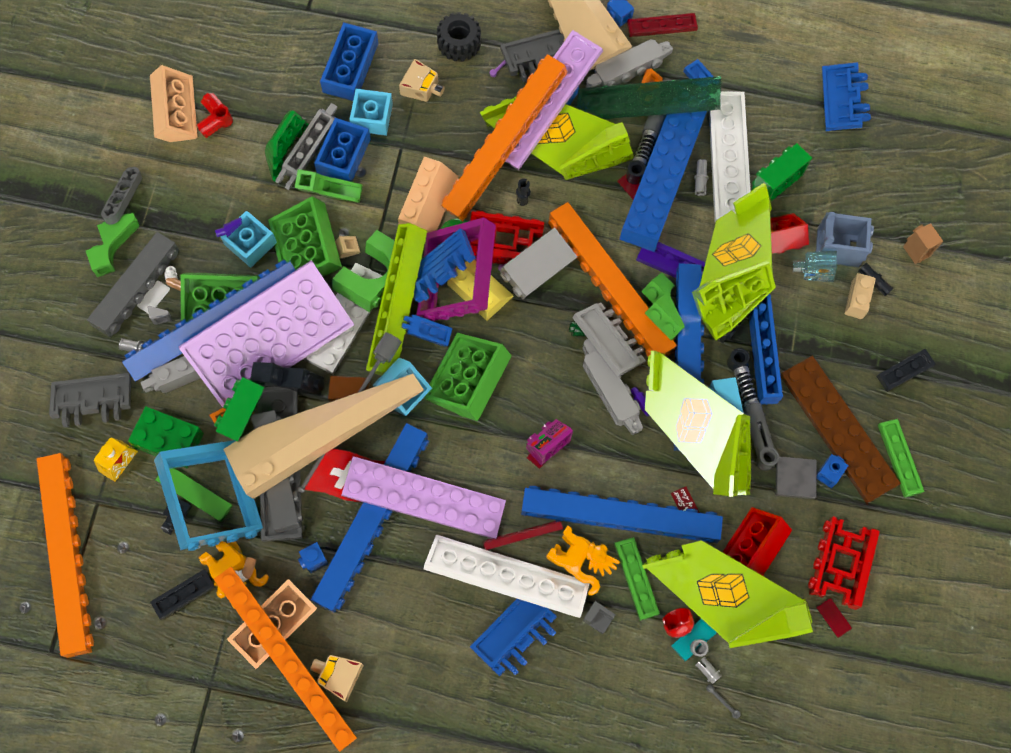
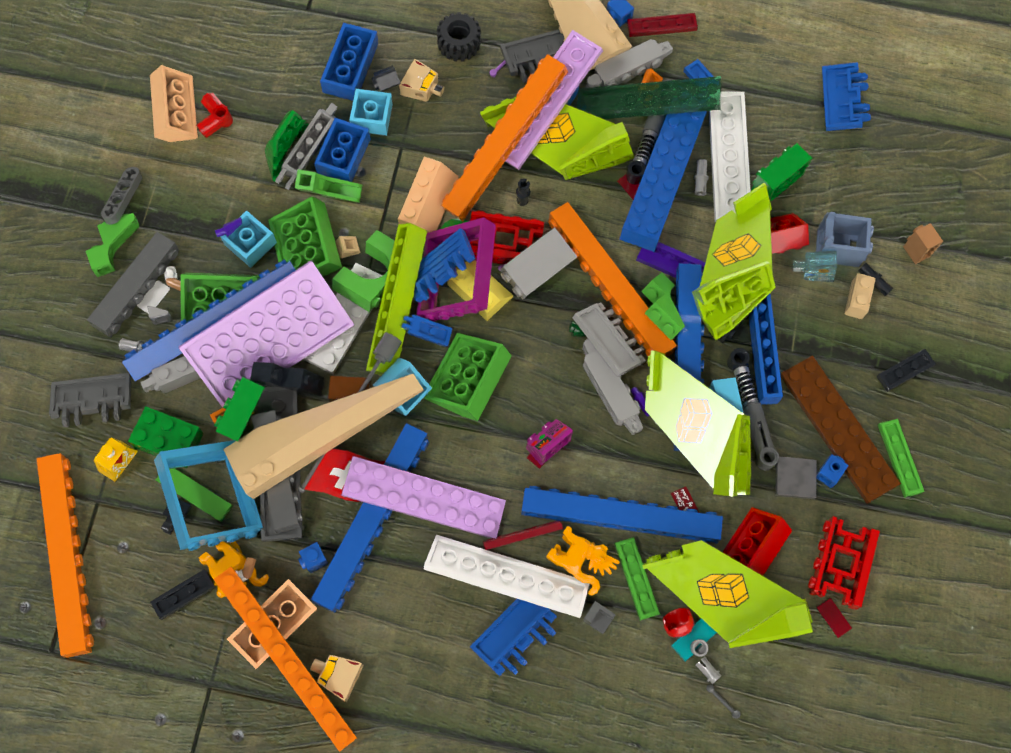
none -> brick [371,65,401,92]

